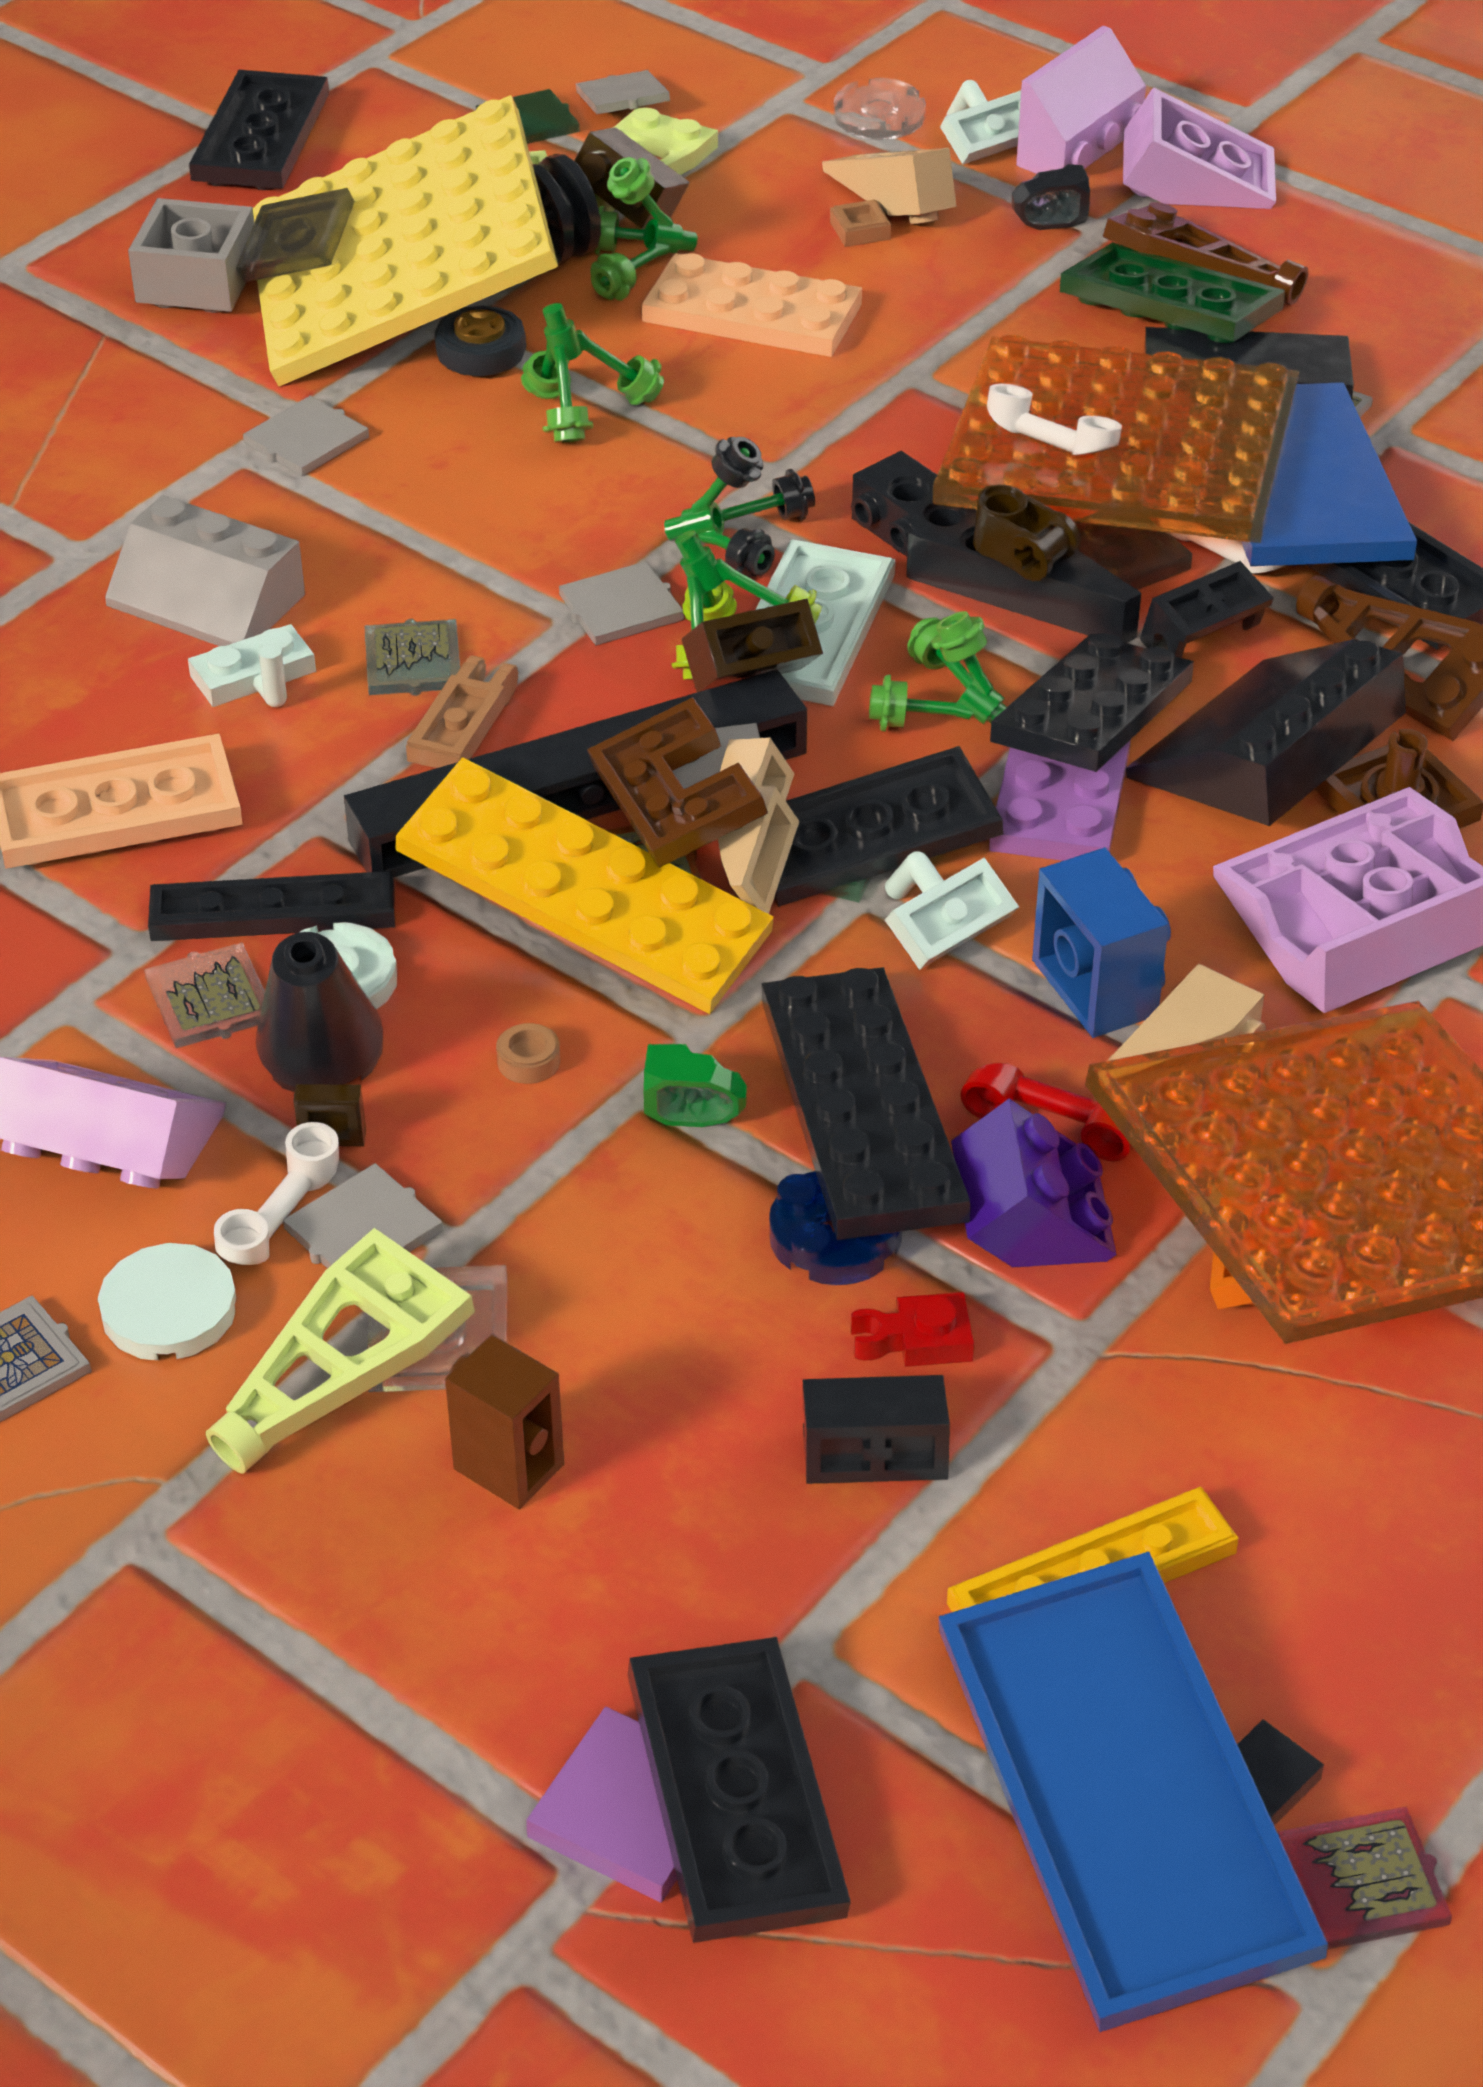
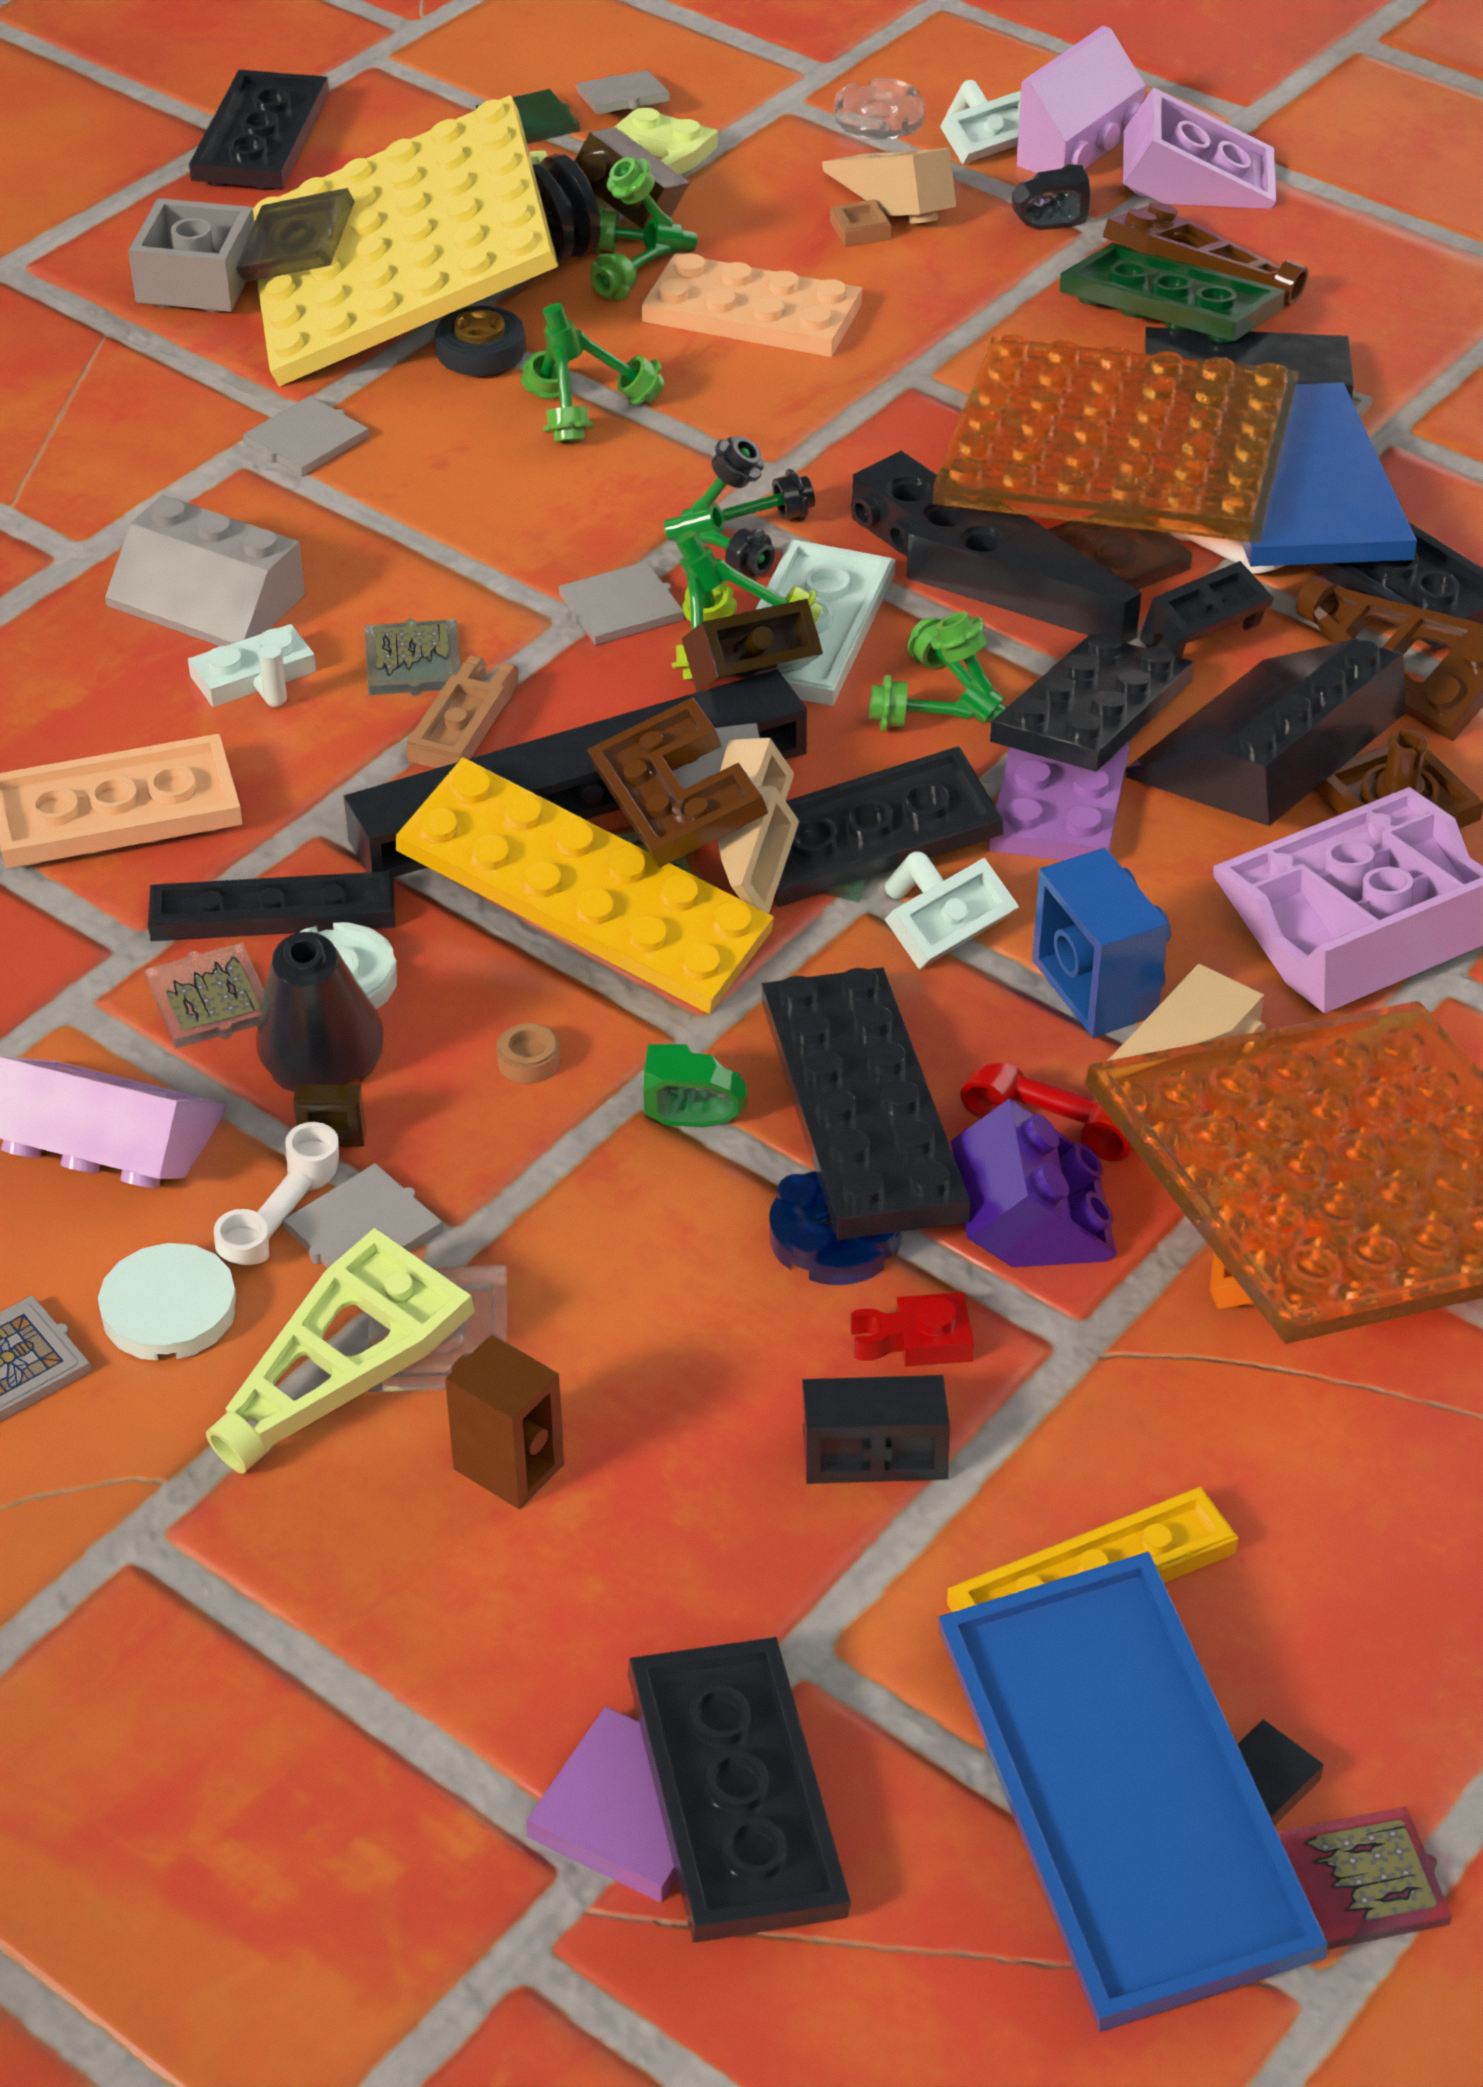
dark brown piece [973,484,1081,581] -> none
white bar [987,384,1122,455] -> none

